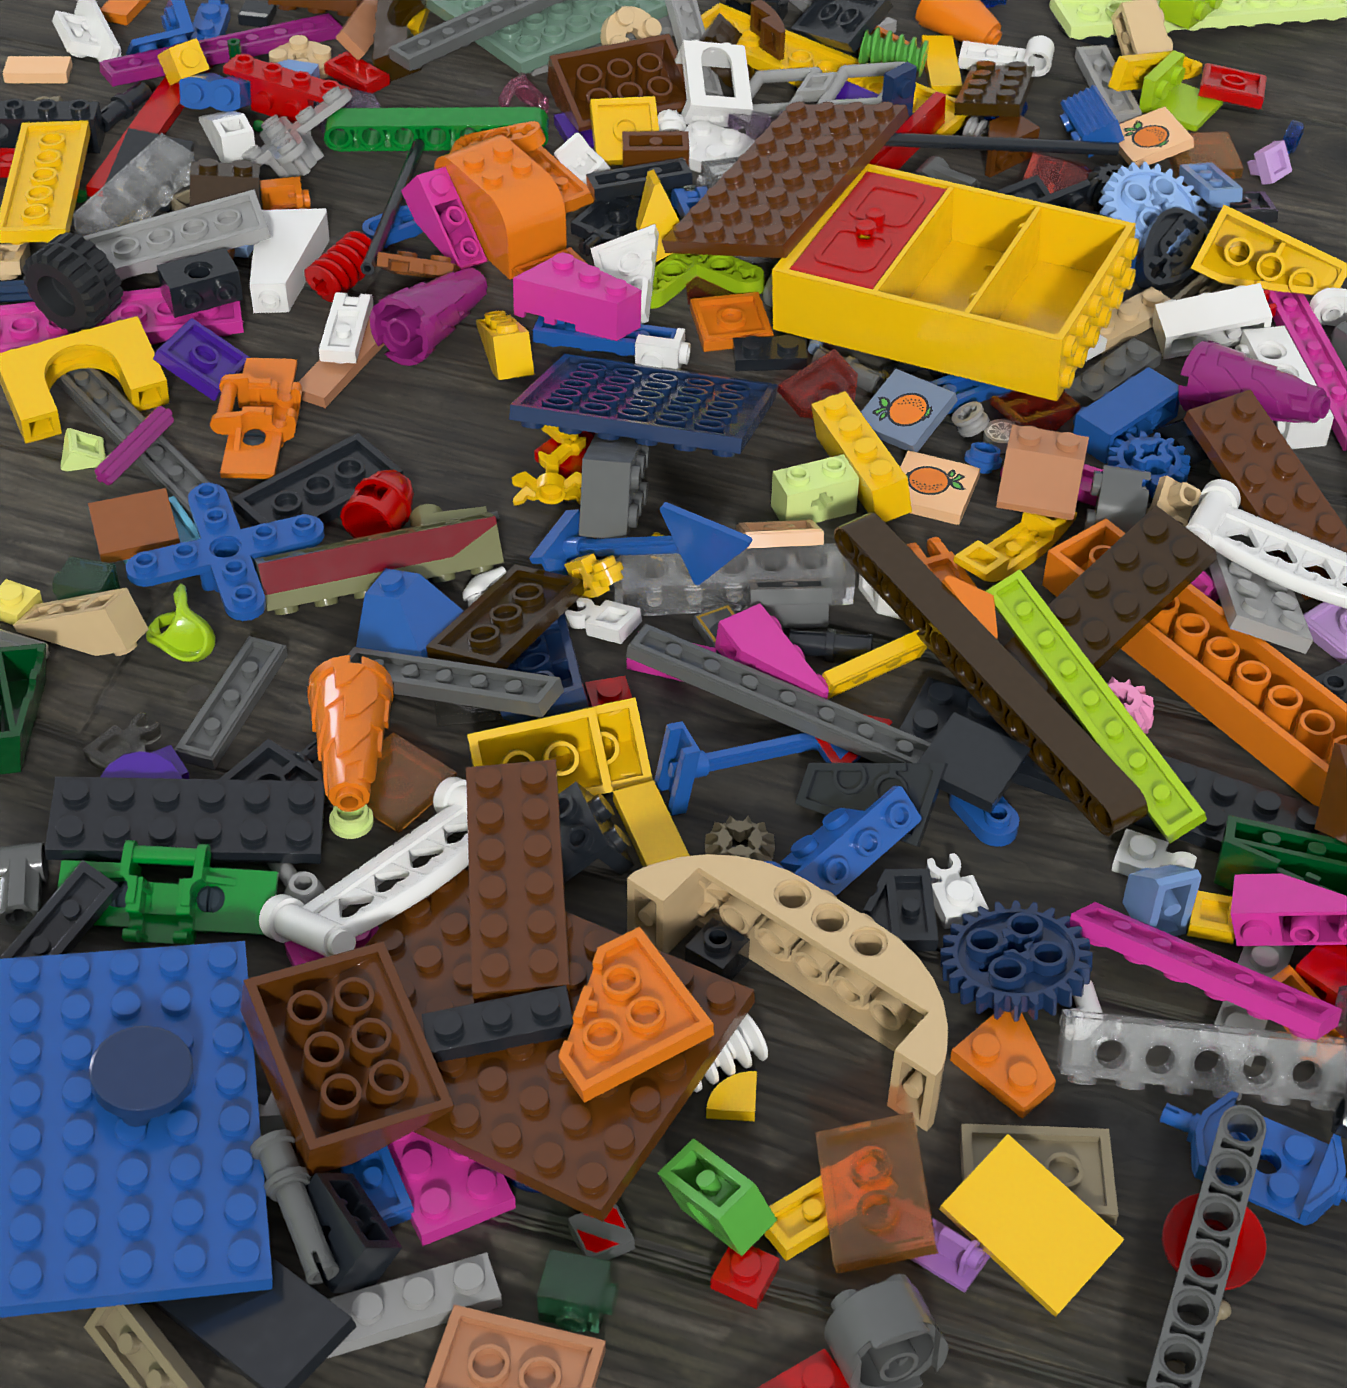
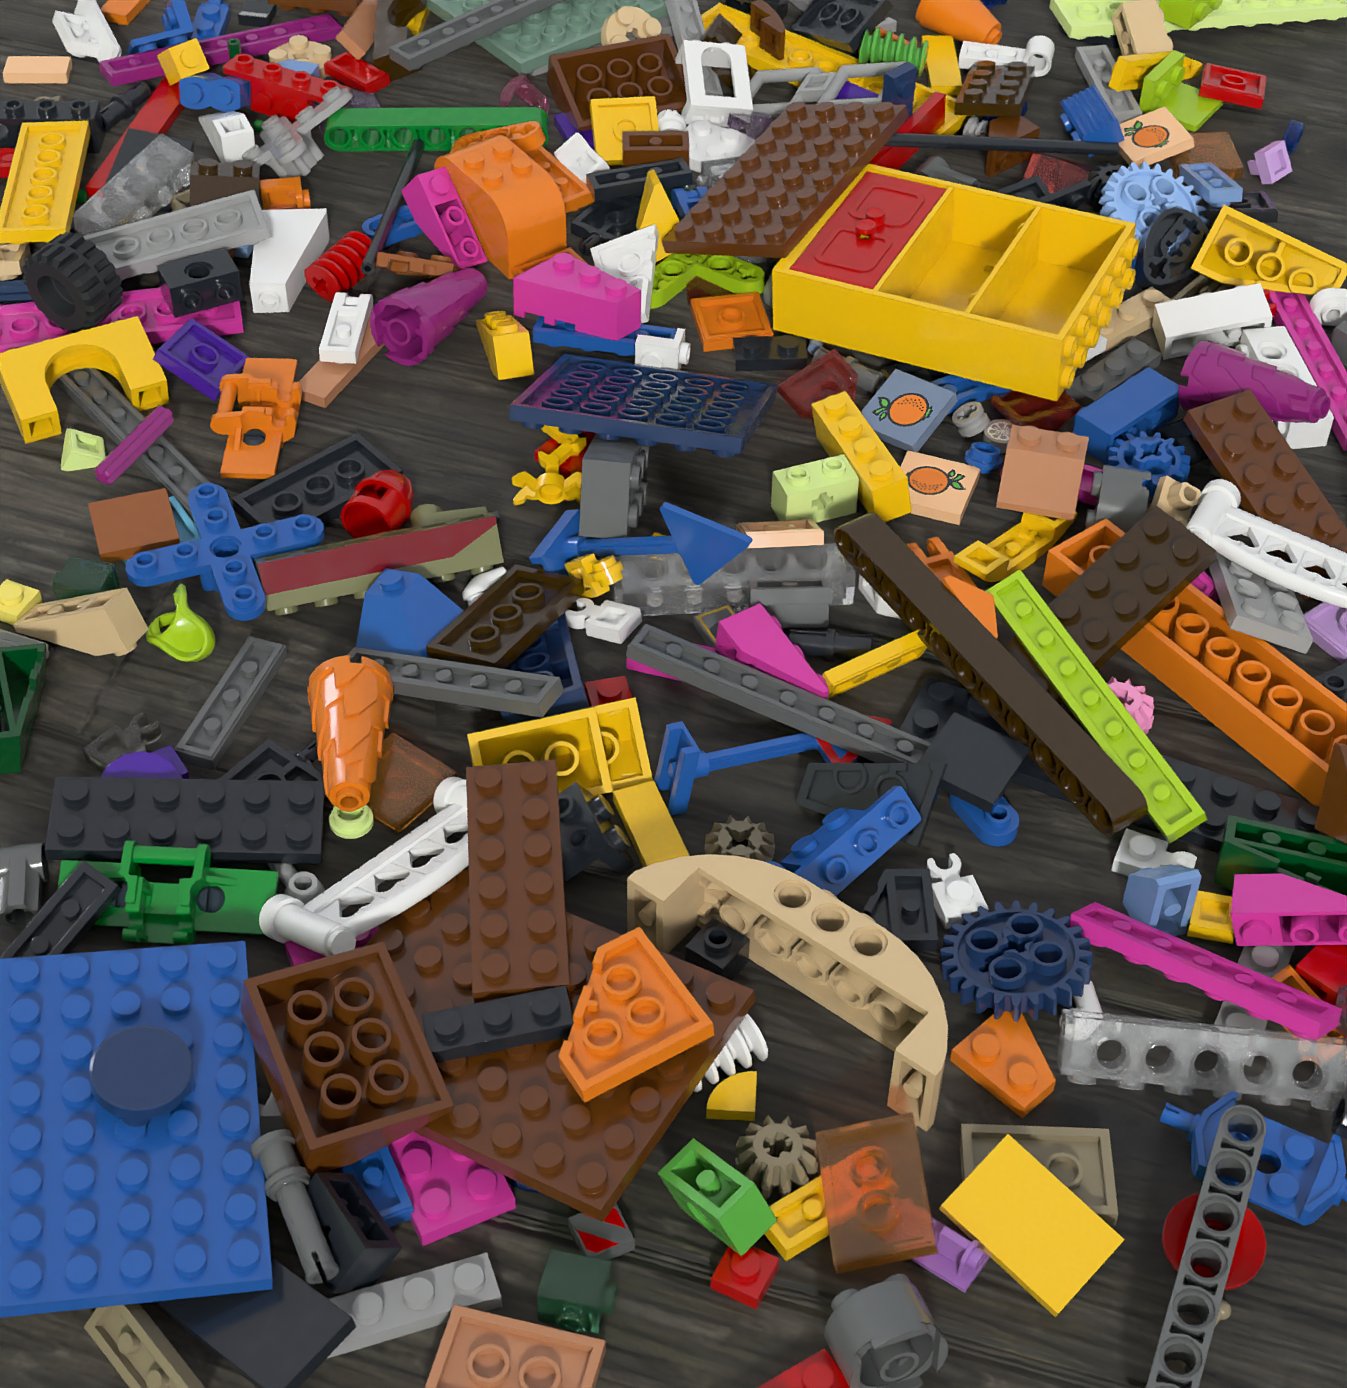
none -> dark tan gear [735,1115,818,1201]

